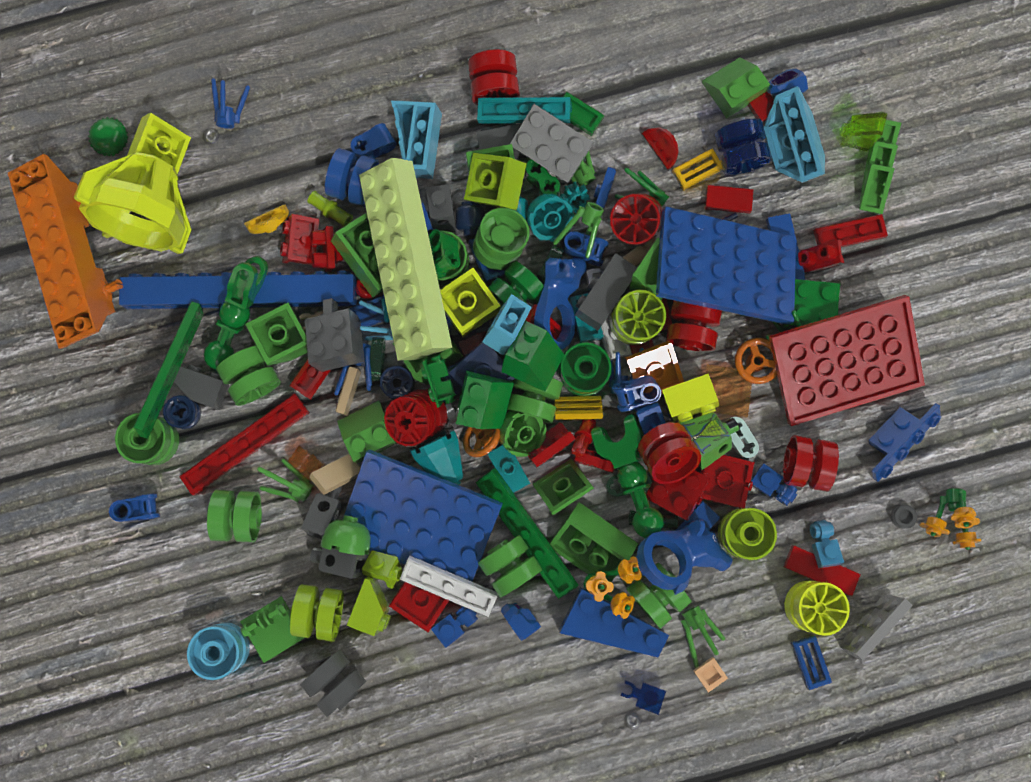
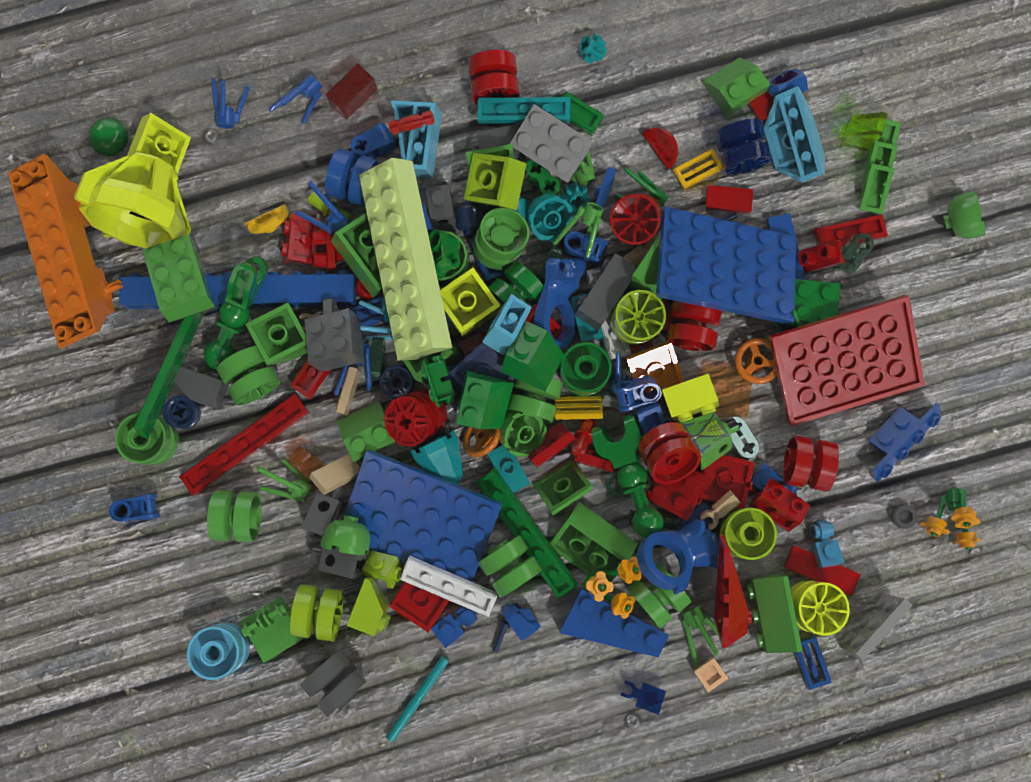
none -> bright green brick [142,234,215,322]
none -> blue plant [269,74,322,124]
none -> blue plant [295,181,351,235]
none -> clear red brick [325,63,377,120]
none -> teal bar [386,655,450,743]
none -> red axle [389,110,435,134]
none -> dark blue piece [492,621,510,652]
none -> teal gear [579,33,607,64]
none -> tan bar [699,490,741,530]
none -> red wedge [713,535,752,648]
none -> bright green slope [746,573,803,653]
none -> red bracket [749,479,810,532]
none -> clear green beam [836,233,874,274]
none -> bright green cylinder [943,191,985,239]

